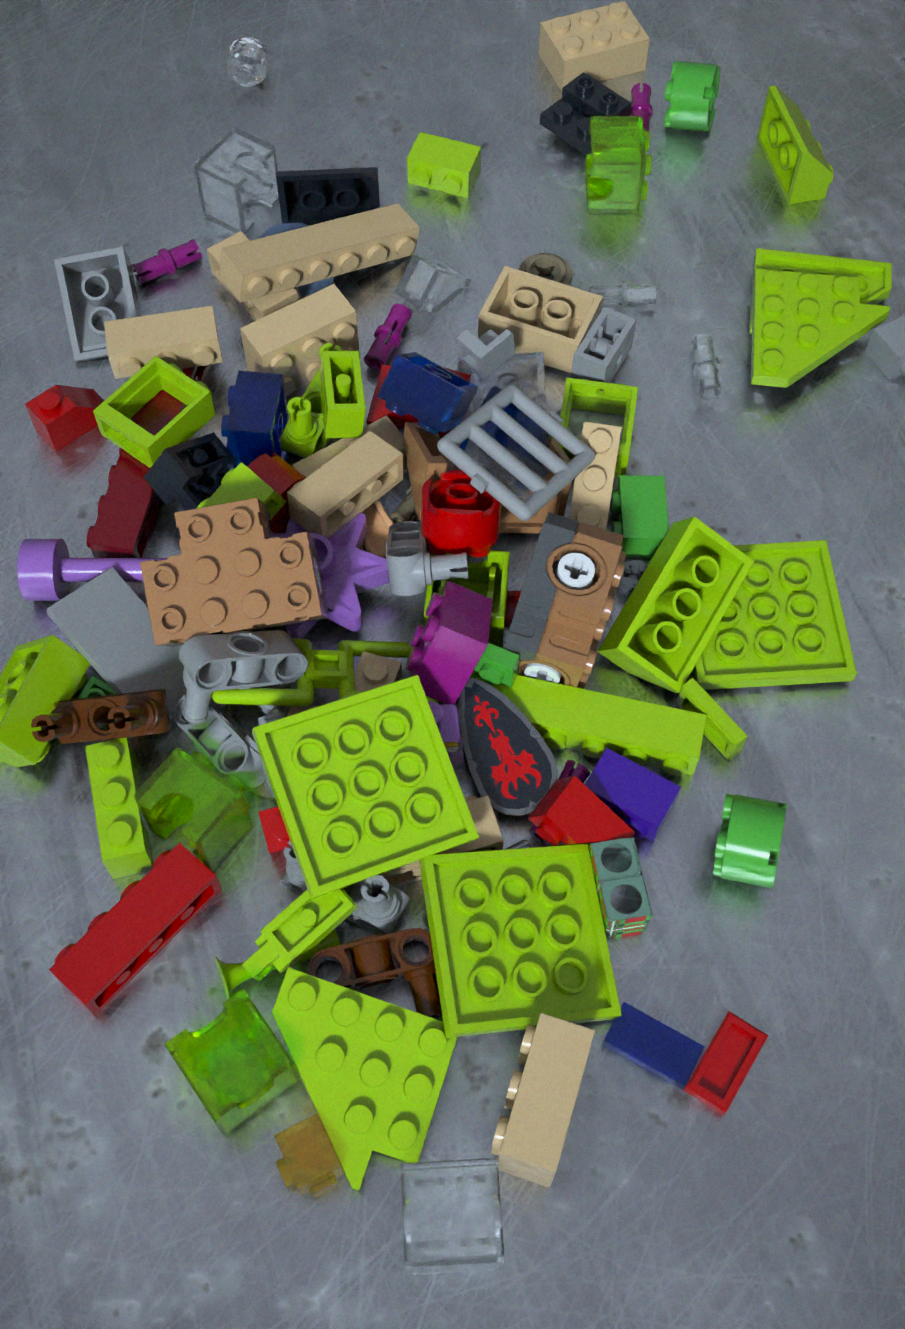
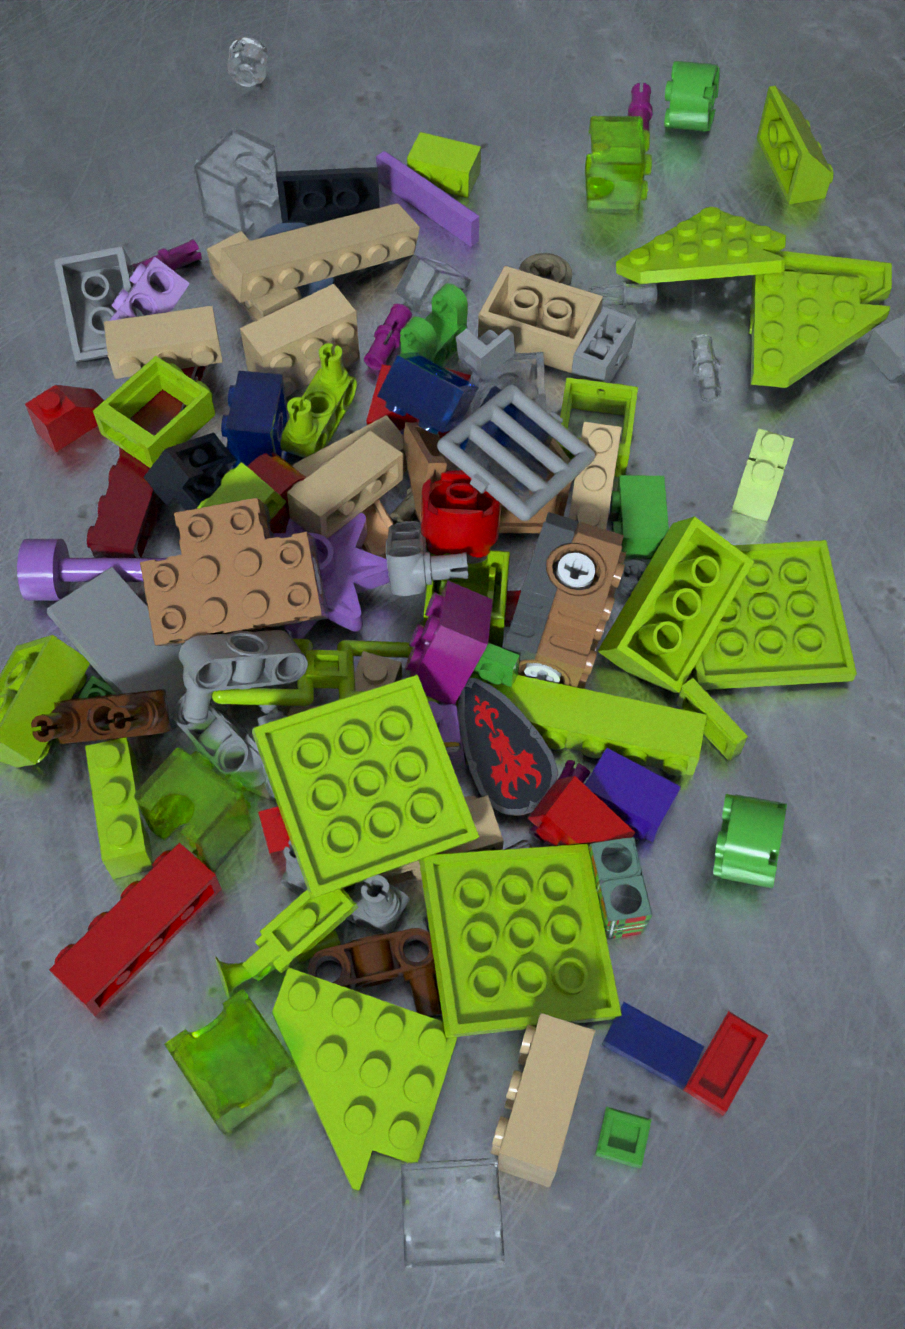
clear yellow brick [274,1113,344,1197] -> none
lime brick [319,351,366,438] -> none
tan brick [538,1,650,92] -> none
black brick [540,72,631,155] -> none
none -> lavender brick [109,257,190,321]
none -> medium lavender tile [376,151,479,247]
none -> bright green piece [400,283,468,375]
none -> bright green tile [595,1106,652,1169]
none -> lime wing [616,207,786,284]
none -> yellowish green piece [732,428,794,521]

